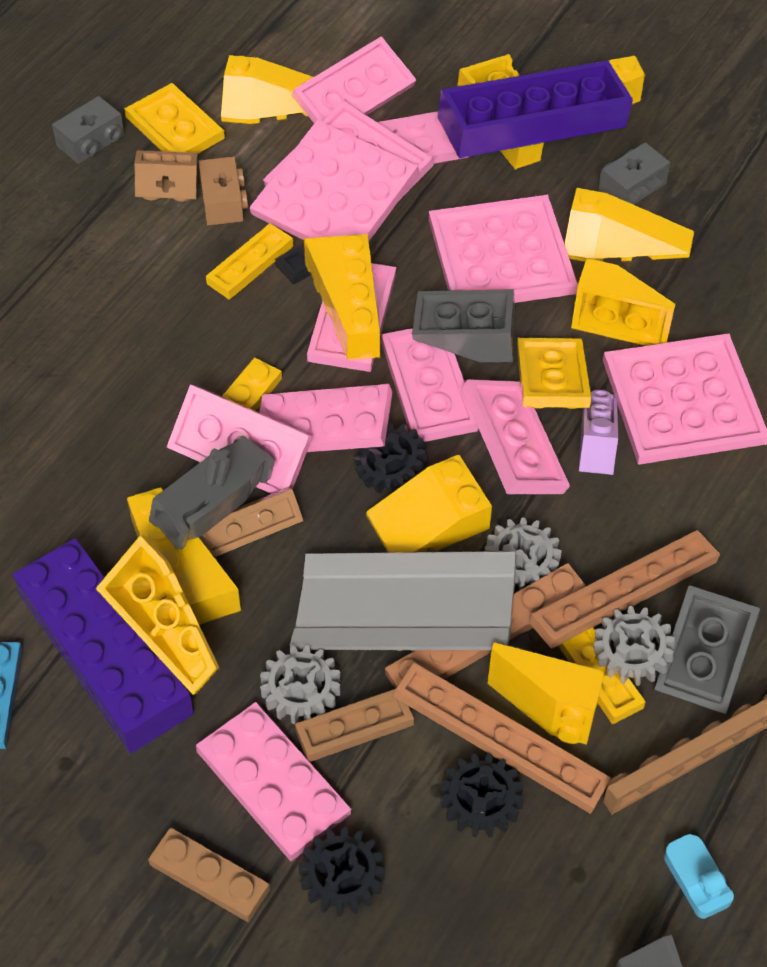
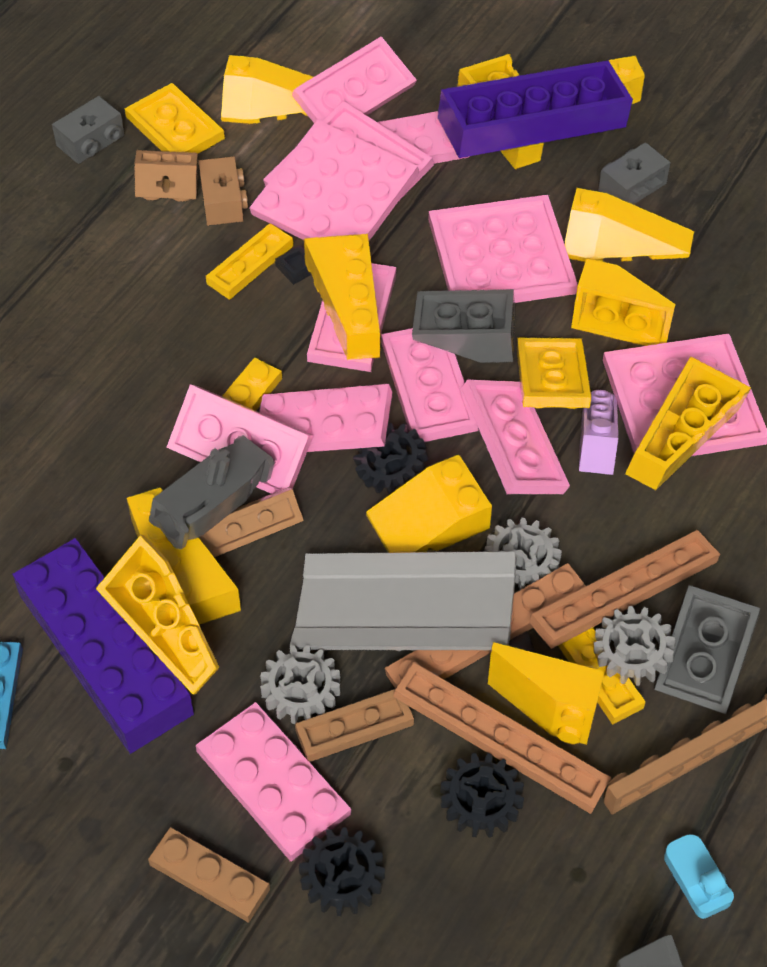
none -> yellow wedge [625,356,751,490]

